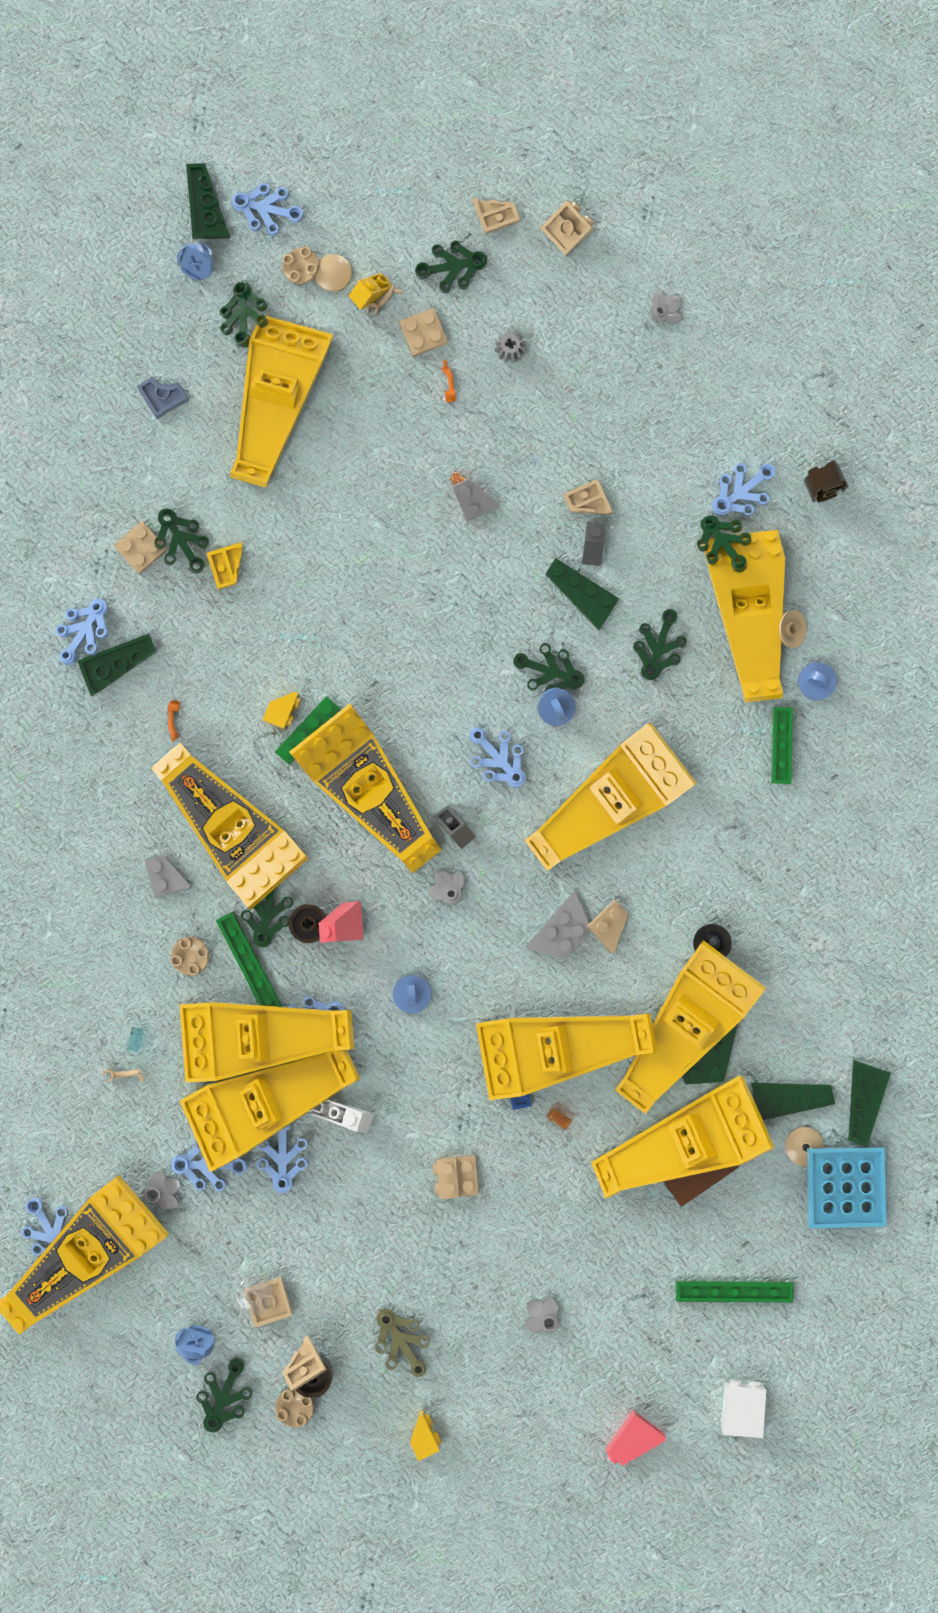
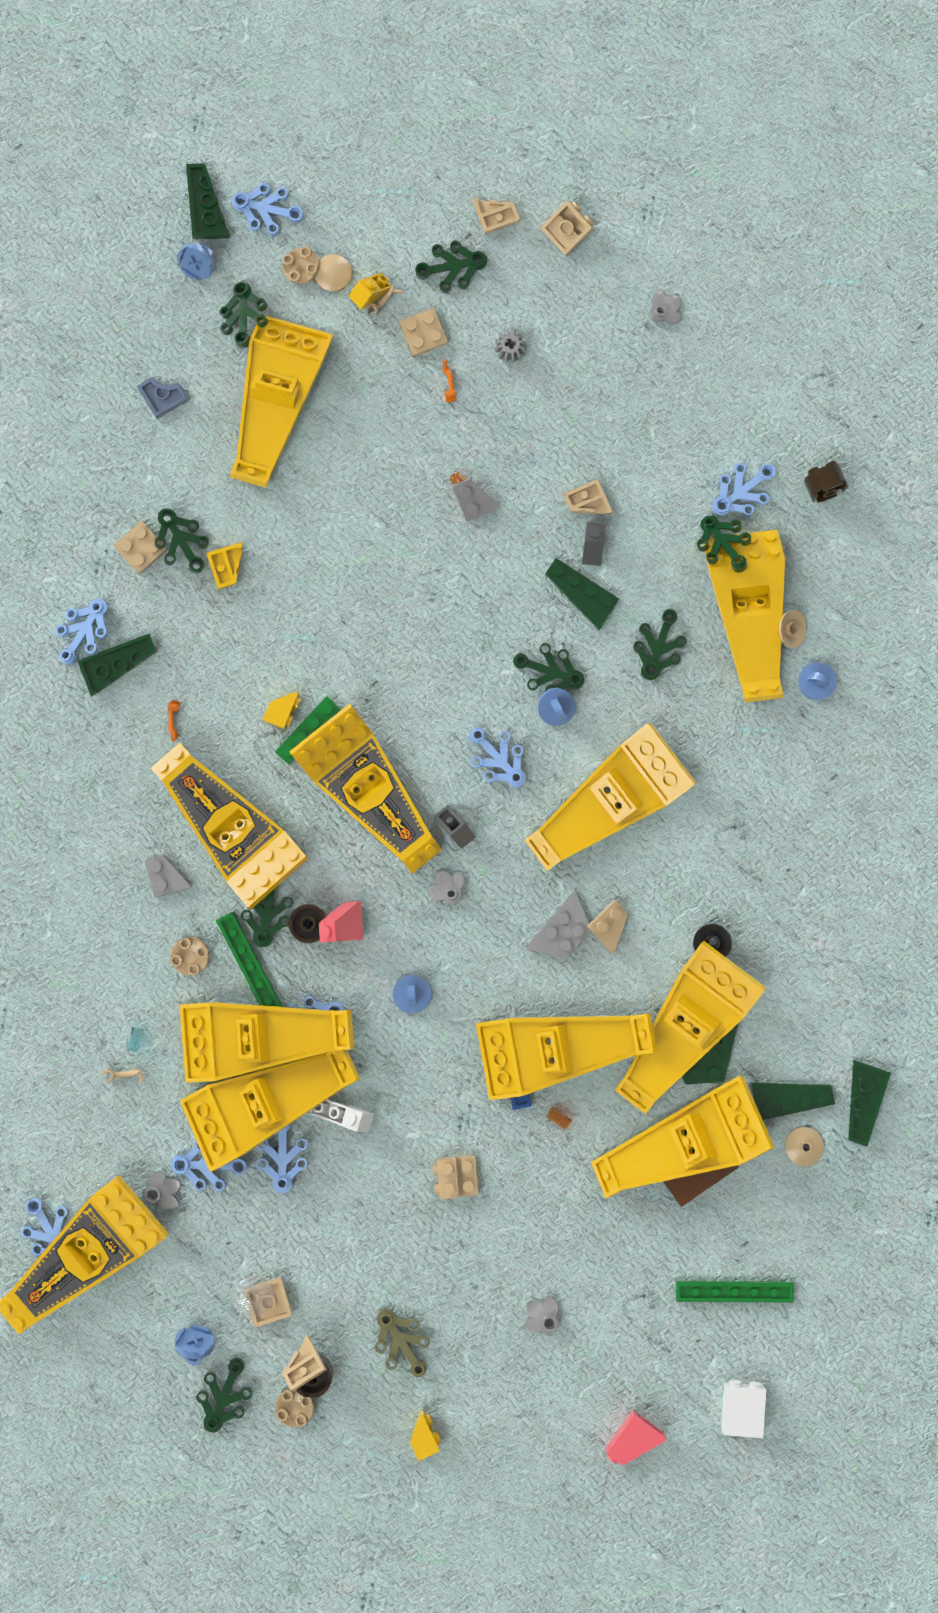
green plate [771,707,793,784] -> none
medium azure piece [807,1147,887,1228] -> none

